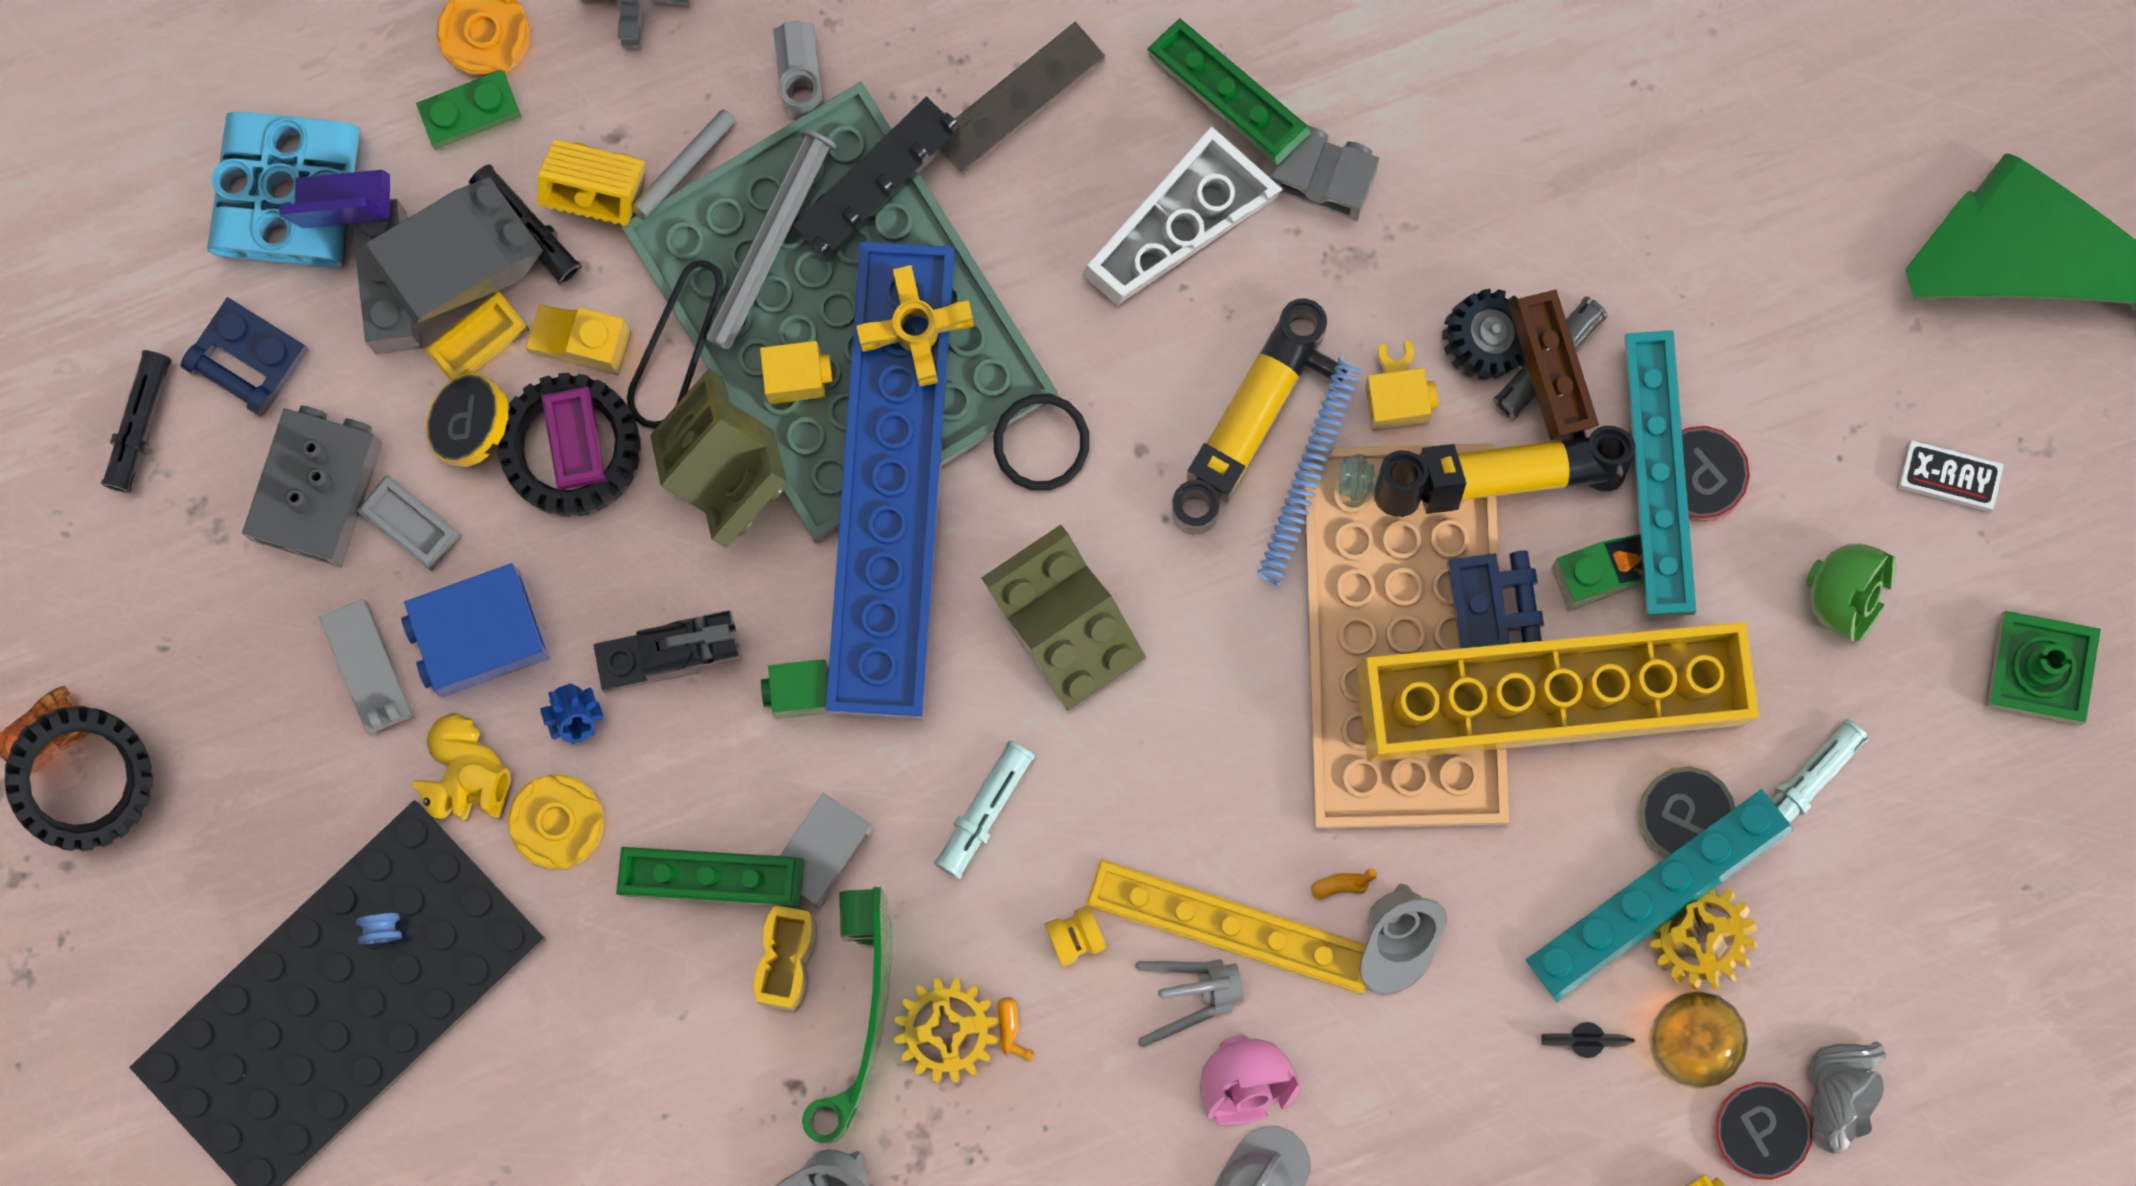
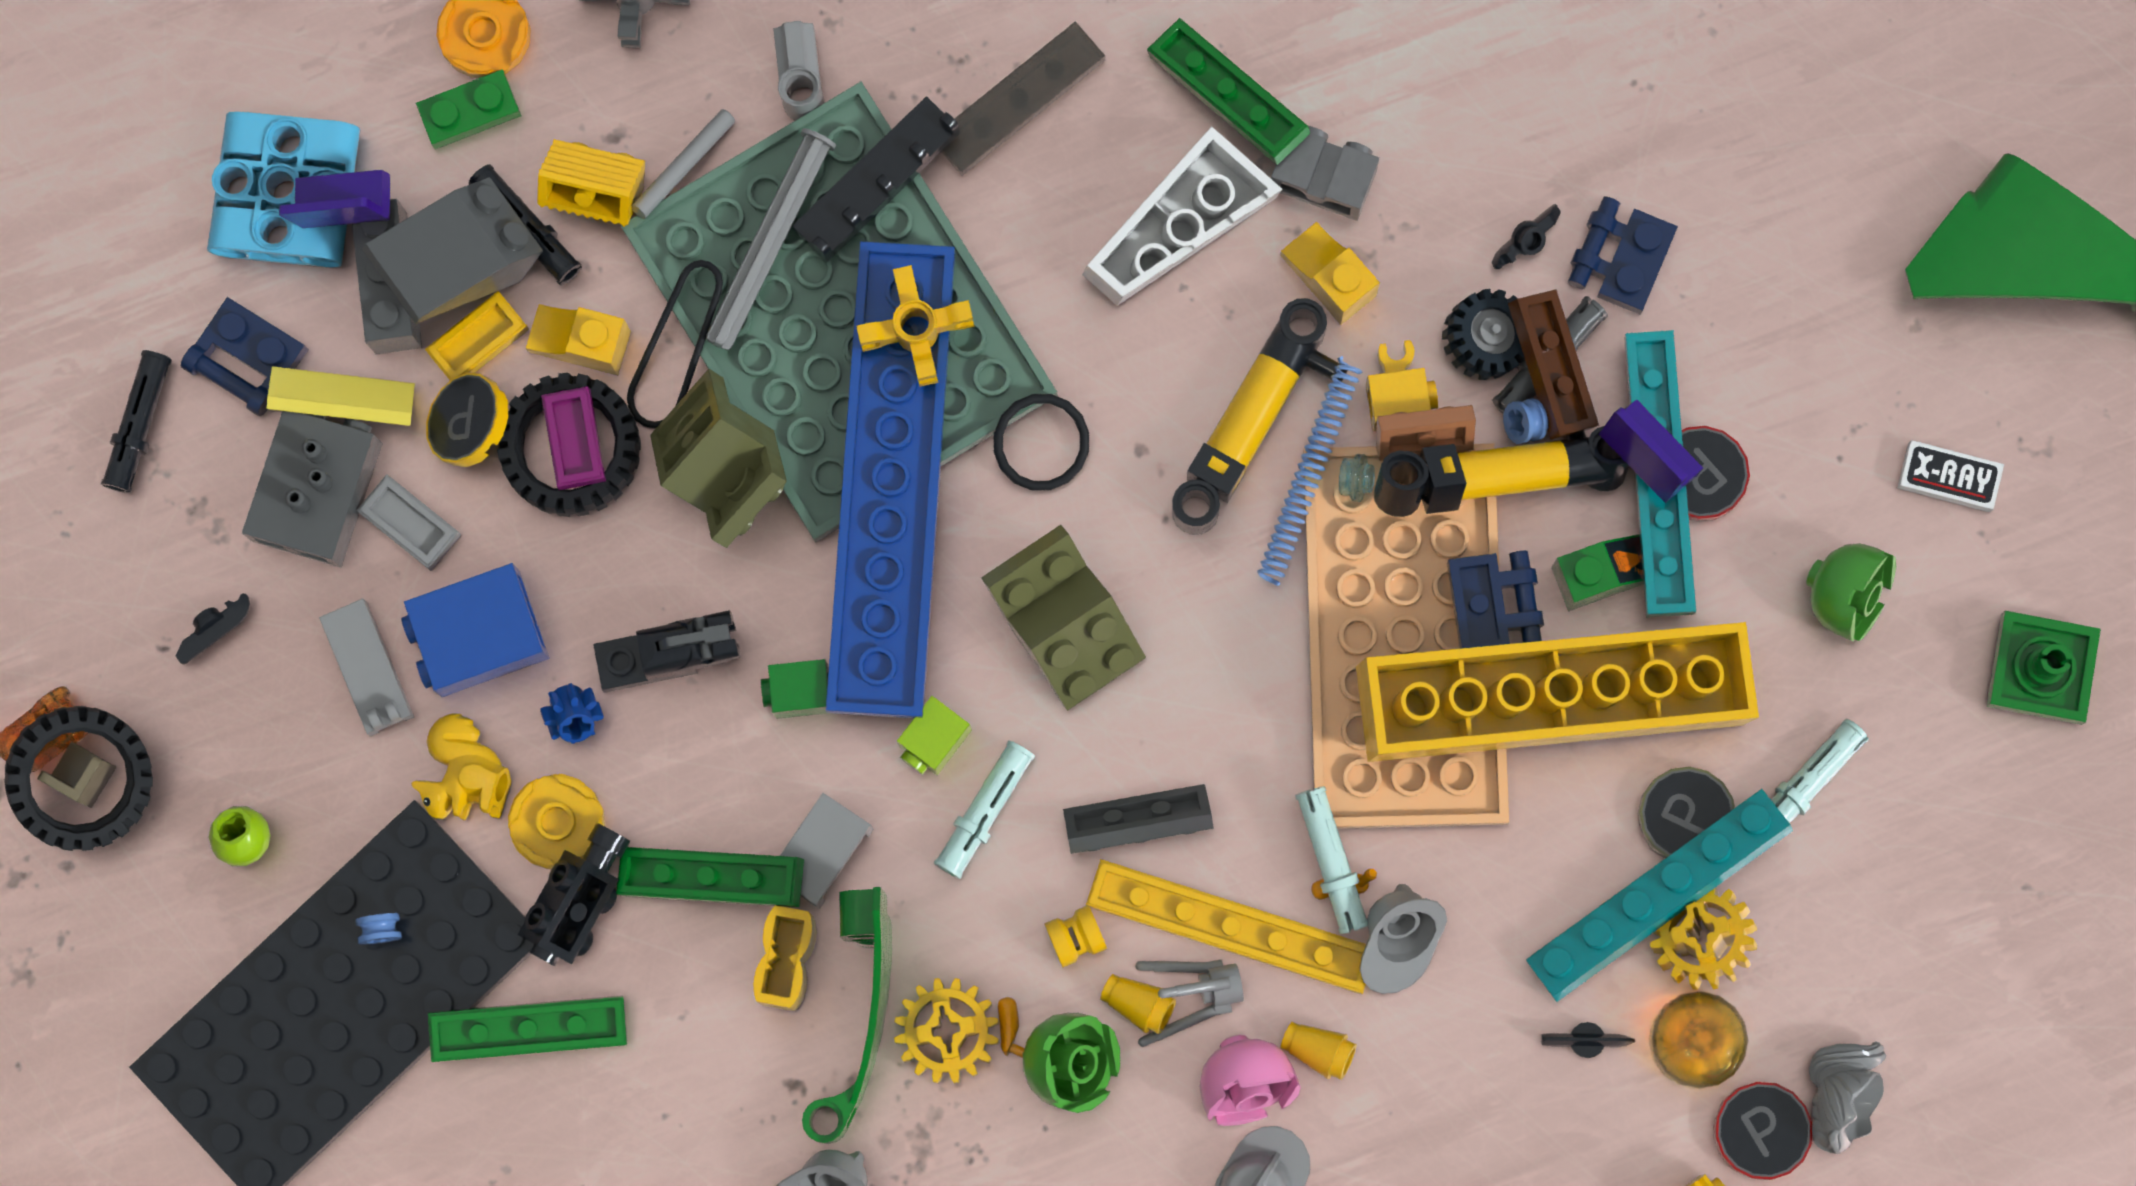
yellow brick [760,341,833,404] -> none
none -> dark tan panel [37,741,116,808]
none -> black piece [176,593,250,665]
none -> lime piece [208,806,271,866]
none -> light yellow tile [266,366,415,426]
none -> green tile [428,995,627,1062]
none -> black brick [517,823,630,966]
none -> lime brick [897,696,972,775]
none -> bright green cylinder [1023,1013,1120,1113]
none -> dark grey plate [1063,784,1214,854]
none -> yellow cone [1100,974,1176,1034]
none -> yellow arch [1280,222,1380,325]
none -> yellow cone [1281,1022,1357,1080]
none -> light aqua pin [1295,786,1368,934]
none -> nougat plate [1376,405,1476,461]
none -> black piece [1492,204,1561,269]
none -> medium blue bush [1503,398,1548,444]
none -> dark blue plate [1568,196,1678,315]
none -> dark purple panel [1599,399,1703,503]

